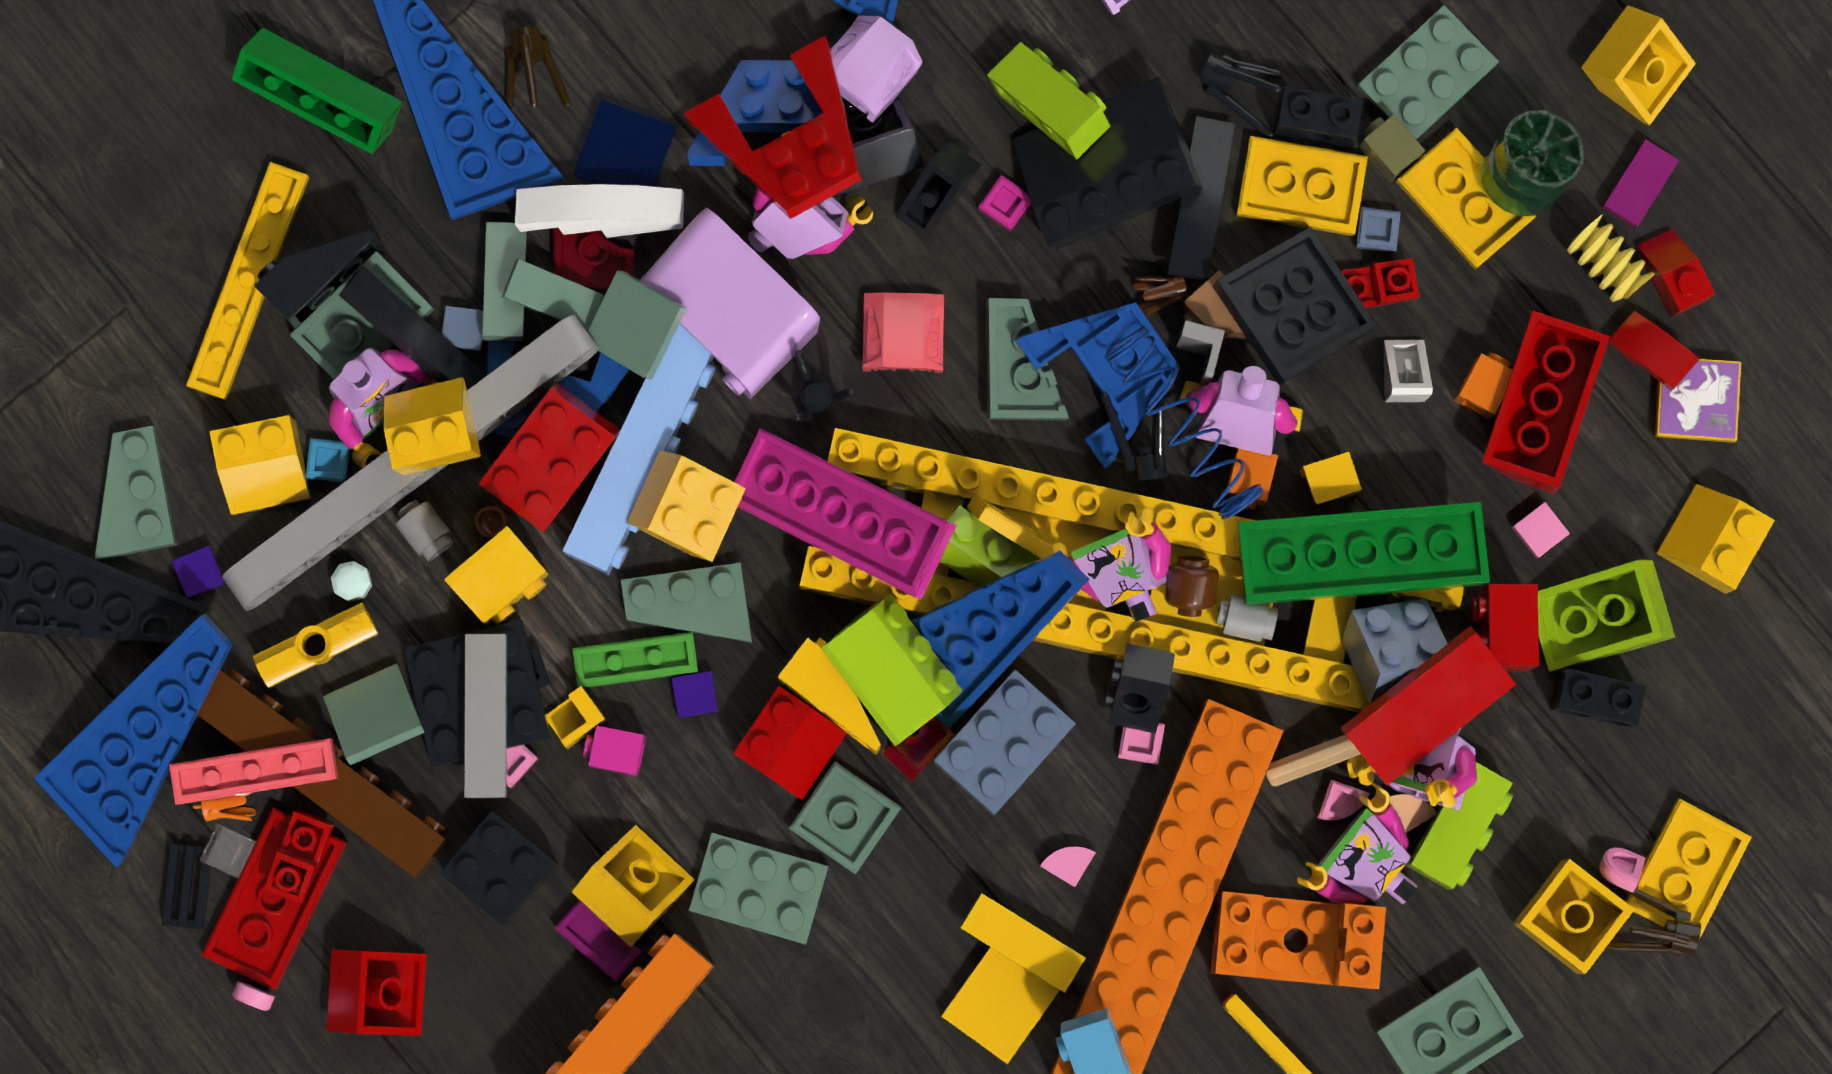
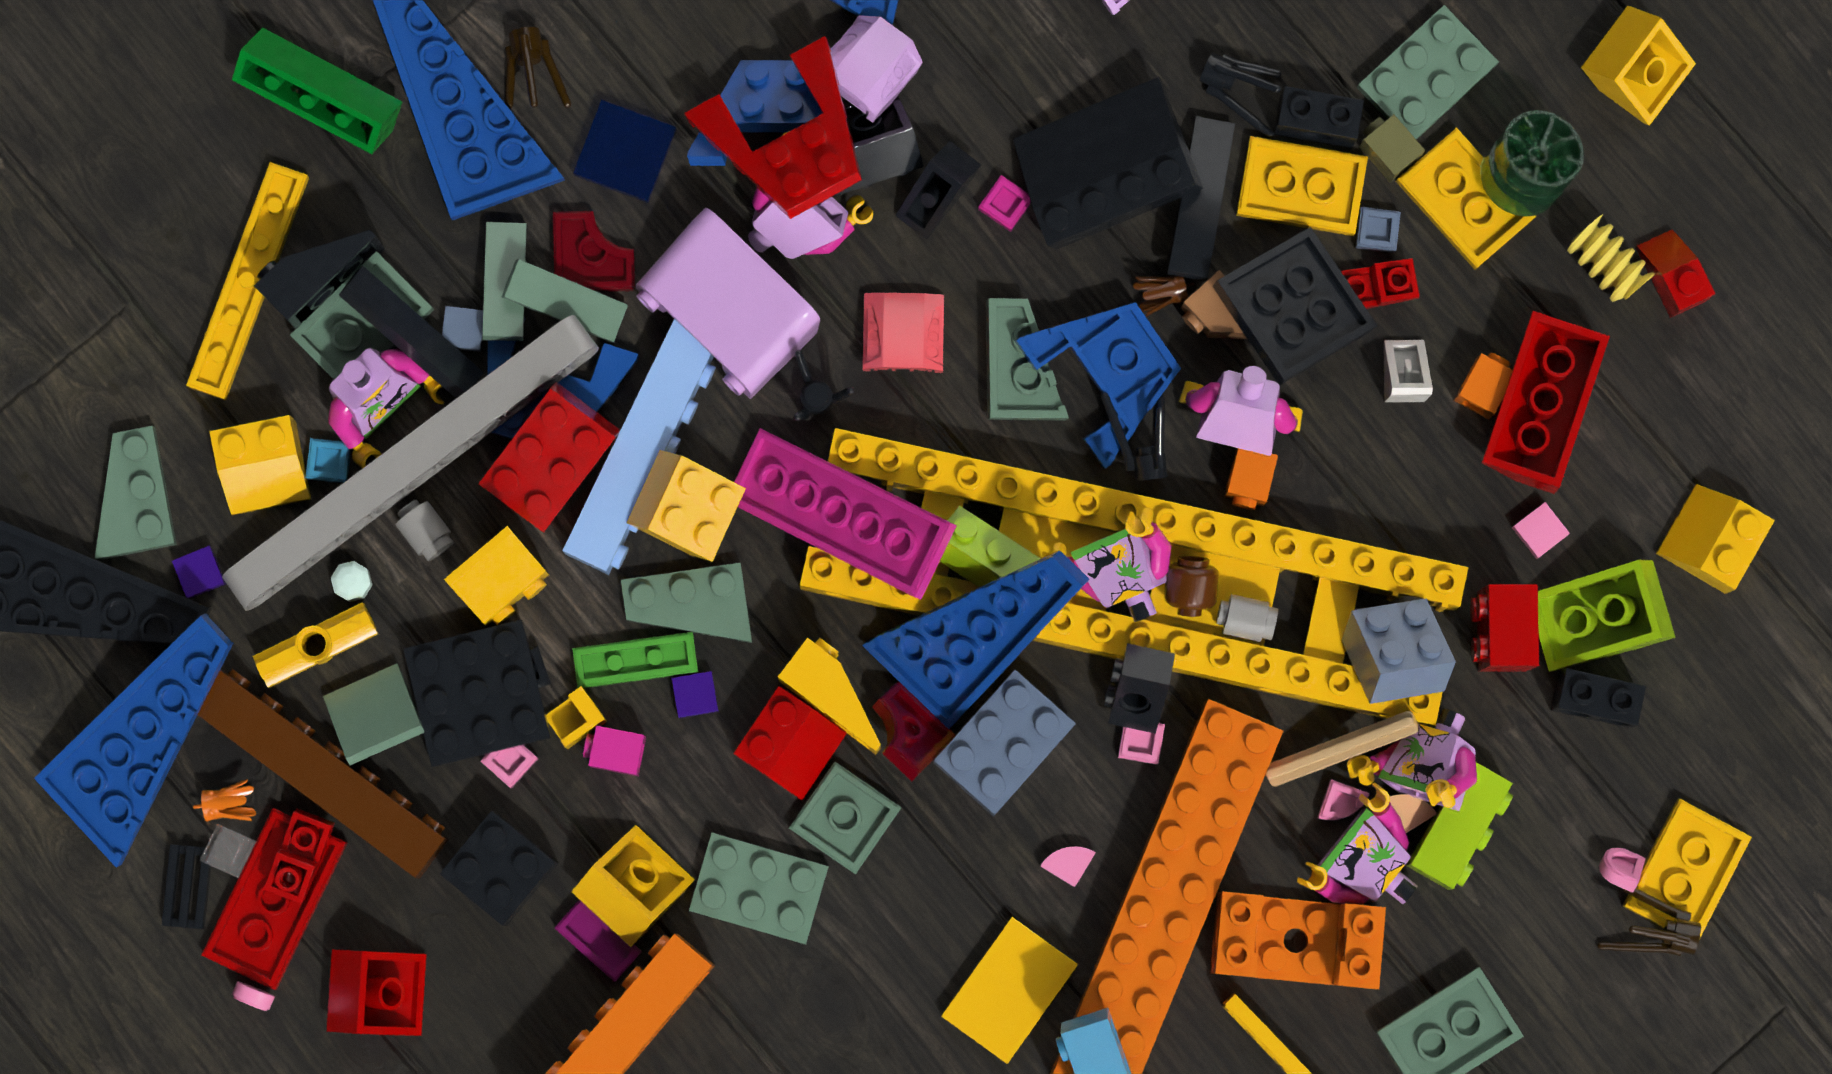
coral tile [169,738,339,805] -> none
yellow slope [384,377,481,475] -> none
light grey tile [464,634,507,798] -> none
reddish brown piece [473,506,514,544] -> none
white slope [515,184,684,238] -> none
sand green tile [588,270,687,380] -> none
lime slope [821,594,963,746] -> none
yellow tile [960,893,1086,993] -> none
yellow tile [967,495,1054,559] -> none
lime brick [987,42,1110,159] -> none
blue piece [1104,327,1264,520] -> none
light grey panel [1176,320,1225,386] -> none
green plate [1237,502,1490,605] -> none
yellow panel [1300,452,1362,504] -> none
red tile [1341,626,1516,786] -> none
yellow brick [1513,859,1635,974] -> none
magenta tile [1602,139,1679,229] -> none
red slope [1608,311,1699,391] -> none
tile [1655,359,1741,443] -> none

